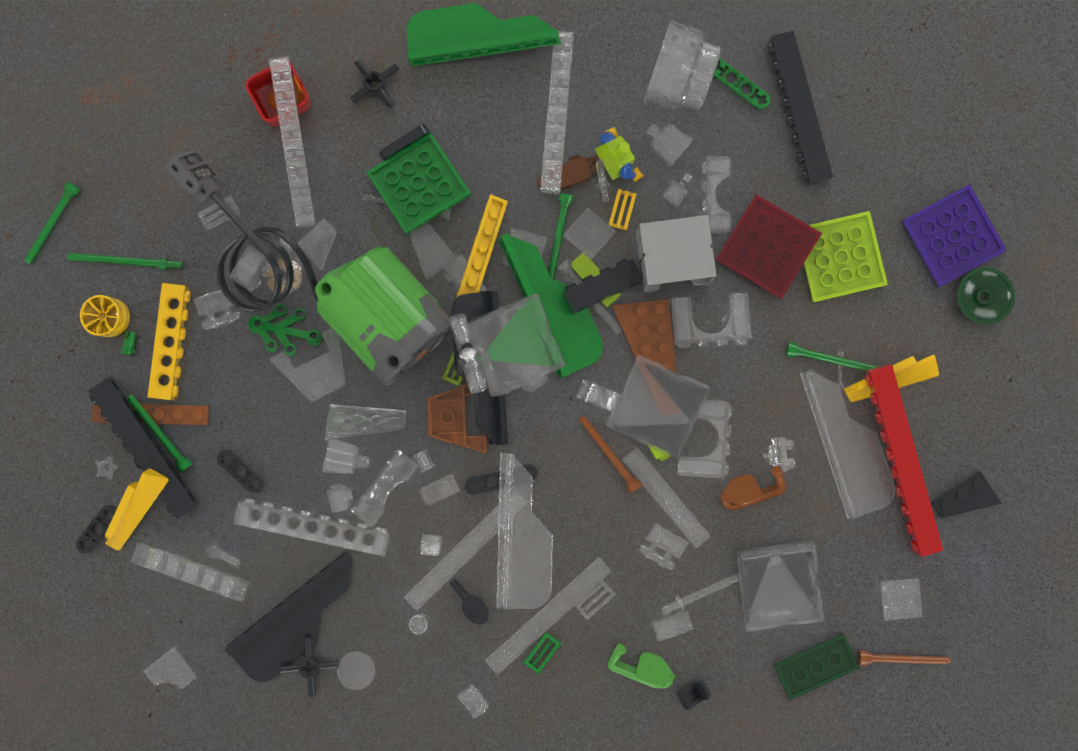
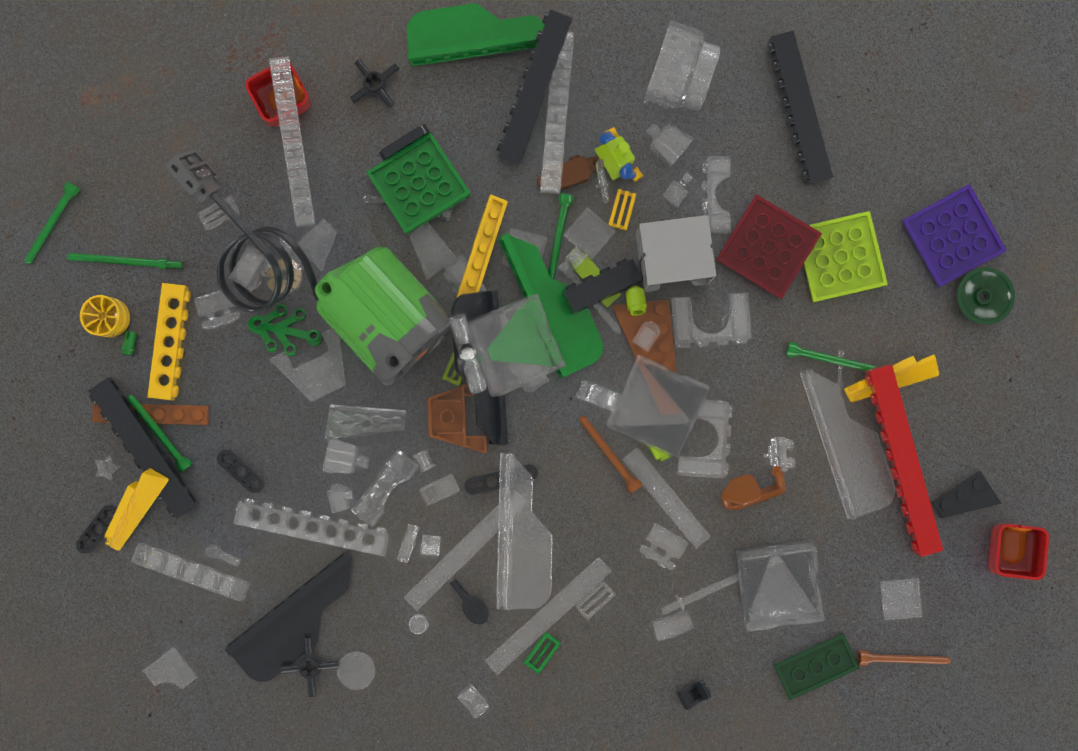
bright green piece [607,644,675,689] -> none
green beam [707,57,771,110] -> none
none -> clear axle [397,524,420,563]
none -> black brick [496,9,573,164]
none -> clear wheel [564,245,588,269]
none -> lime brick [625,286,647,316]
none -> clear brick [631,321,661,352]
none -> red piece [988,523,1049,580]

